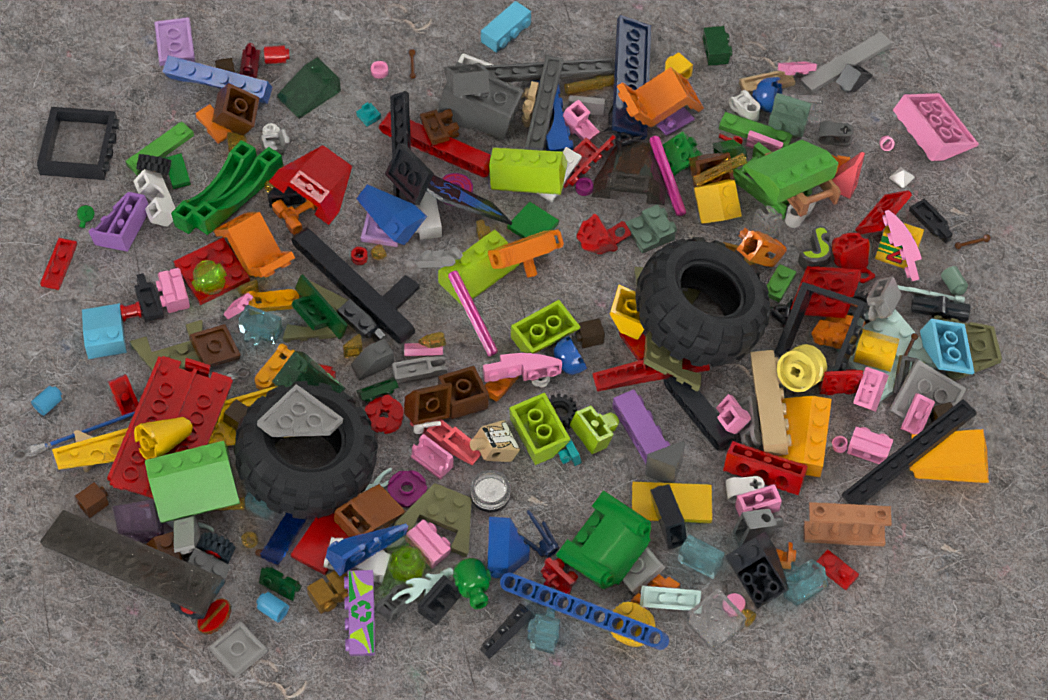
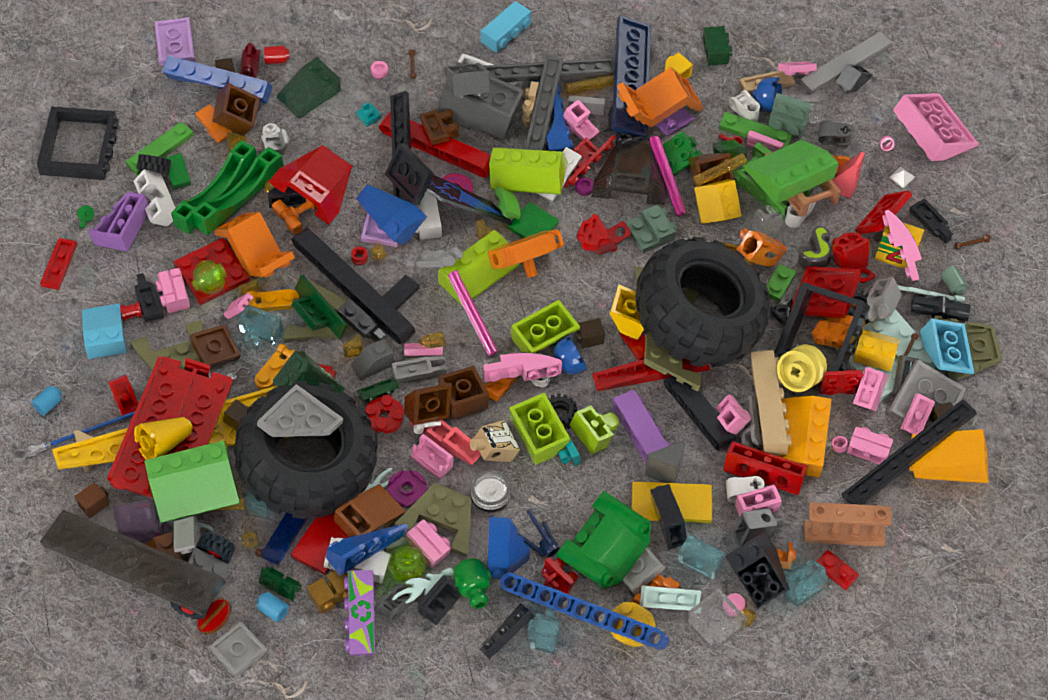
none -> bright green slope [494,186,521,219]

